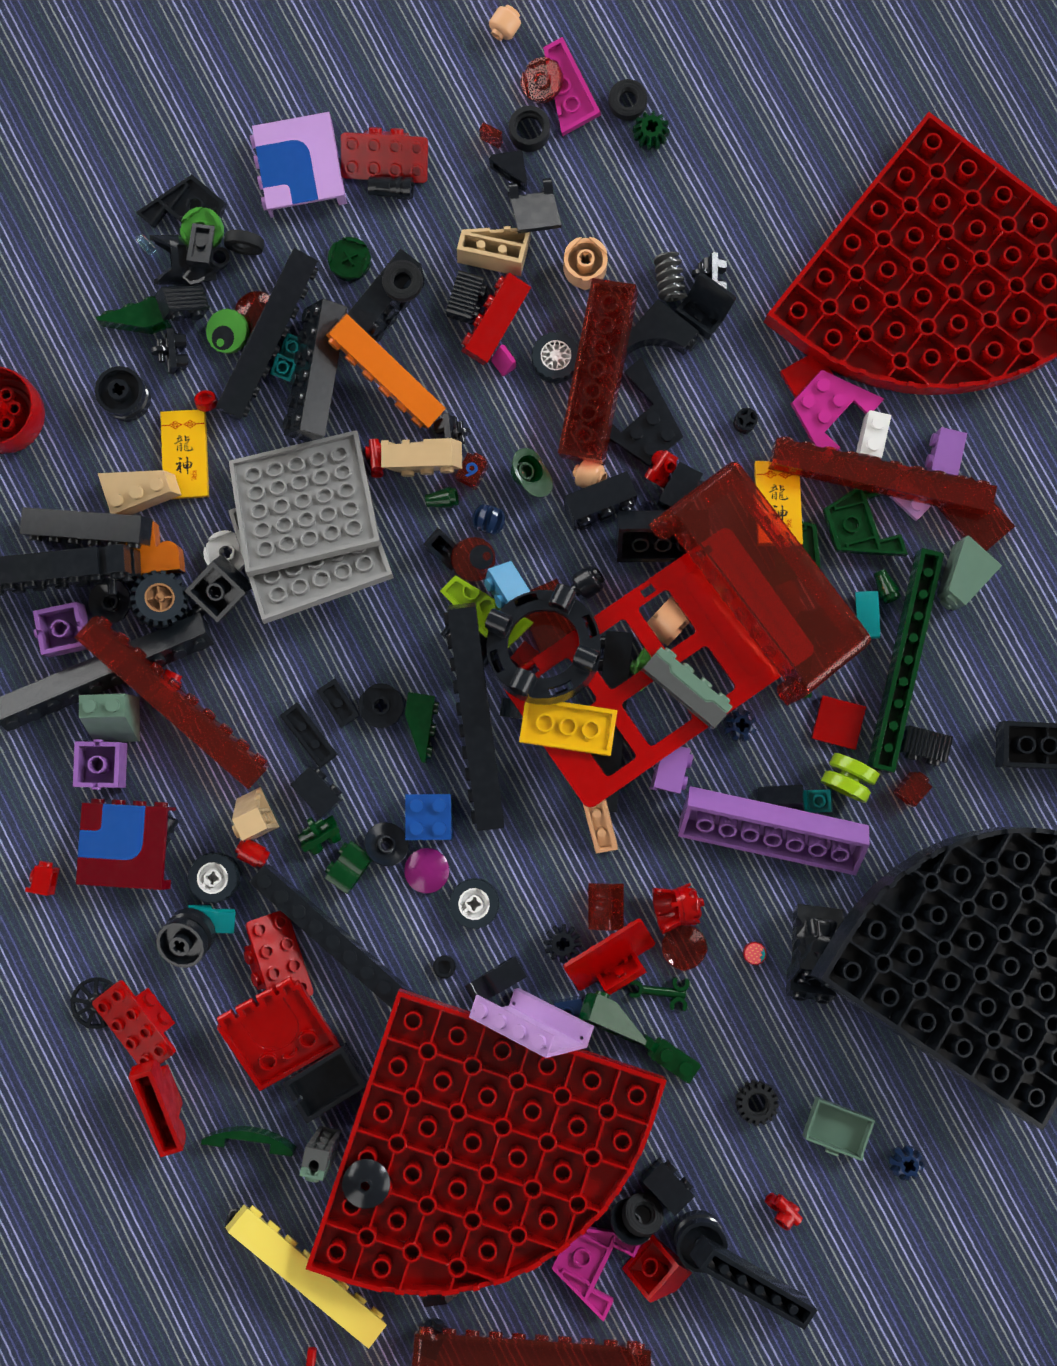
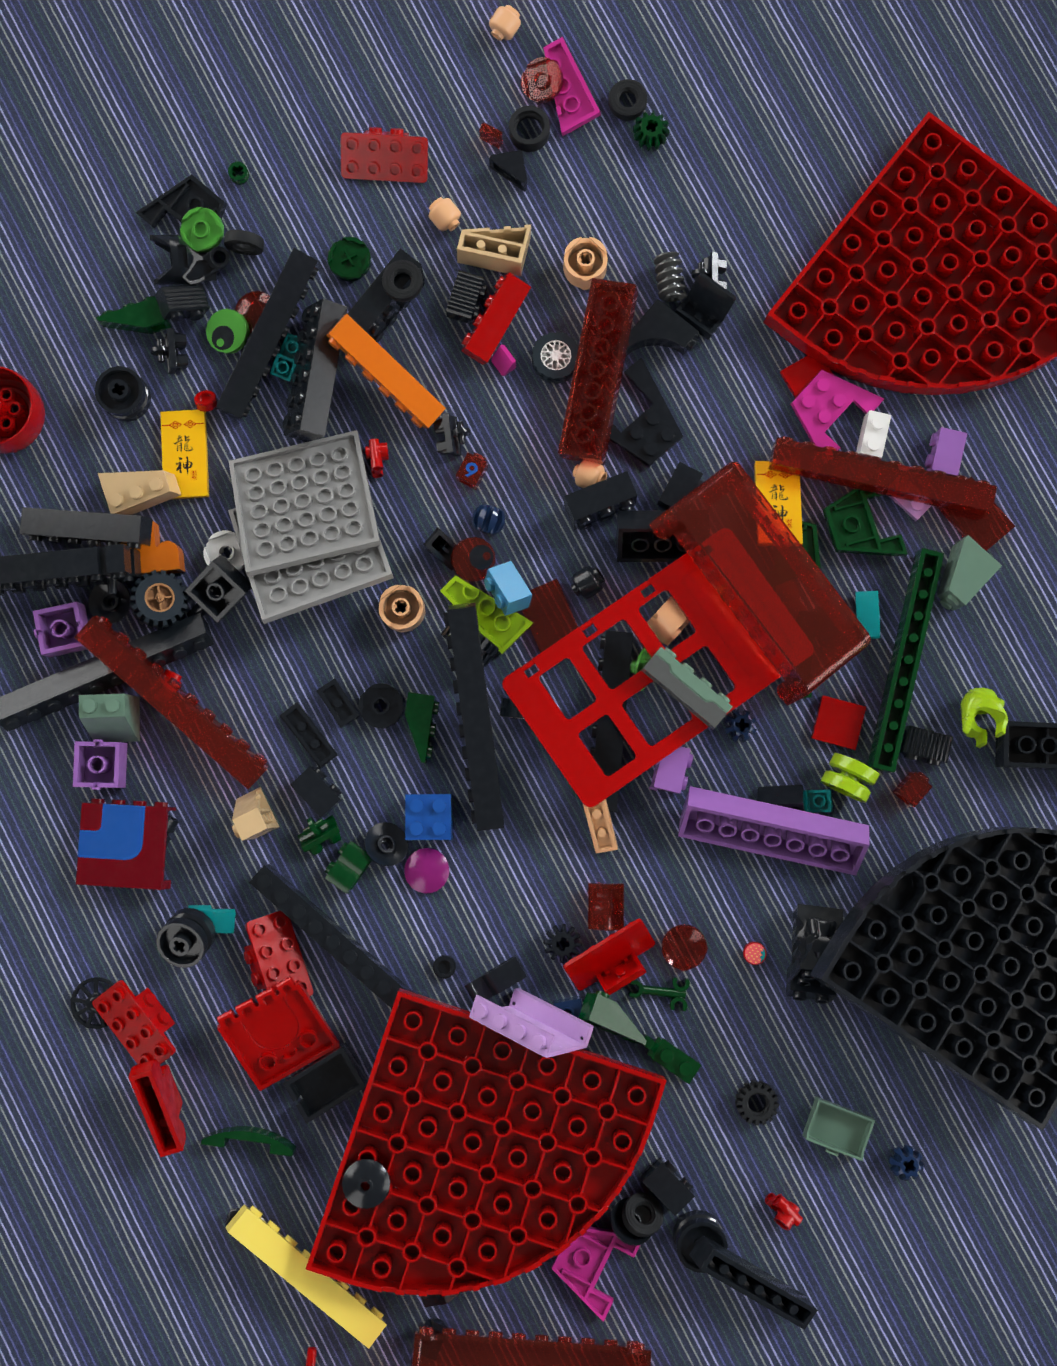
red brick [25,861,60,896] -> none
clear light blue tile [135,233,156,255] -> none
black plate [186,223,215,268] -> none
black wheel [188,852,241,903] -> none
red brick [235,840,270,868] -> none
lavender panel [250,112,347,218] -> none
dark grey piece [299,1126,342,1183] -> none
black axle [368,176,414,200] -> none
tan wedge [381,438,462,477] -> none
dark green cone [425,486,459,508] -> none
black wheel [449,878,499,929] -> none
black piece [485,584,601,705] -> none
flag [508,178,562,234] -> none
red brick [510,640,540,671] -> none
dark green piece [511,448,553,498] -> none
yellow tile [519,702,617,756] -> none
red slope [622,1234,692,1303] -> none
red plate [644,450,678,488] -> none
red hat [652,883,704,935] -> none
black wheel [734,408,758,434] -> none
dark green cone [873,569,901,604] -> none
none -> dark green bush [228,162,249,185]
none -> light nougat brick [379,585,425,632]
none -> light nougat head [429,197,461,232]
none -> lime piece [960,688,1008,748]

